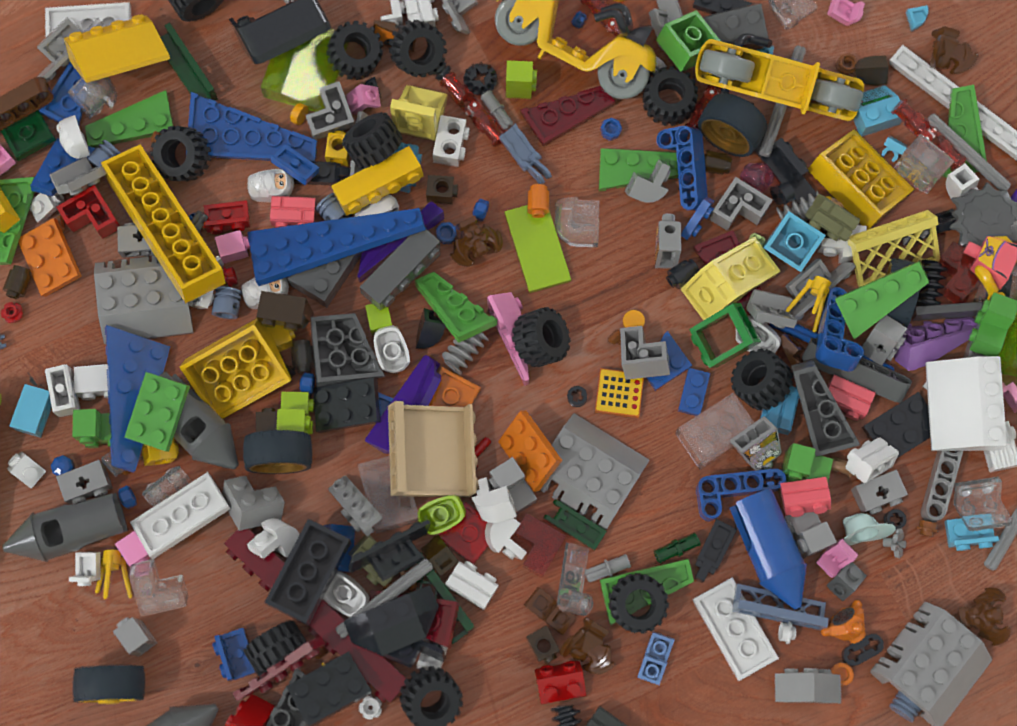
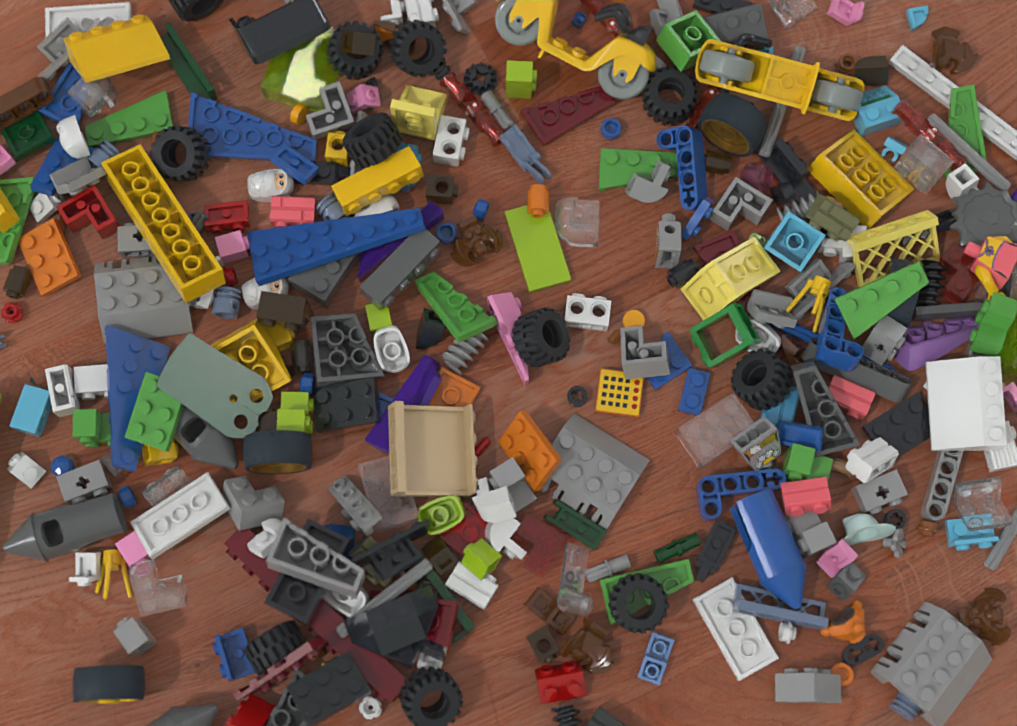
none -> sand green piece [156,332,273,438]
none -> light grey wedge [266,518,365,599]
none -> dark brown brick [340,30,376,56]
none -> lime brick [461,538,502,581]
none -> white brick [564,293,611,332]
none -> blue tile [777,420,824,452]

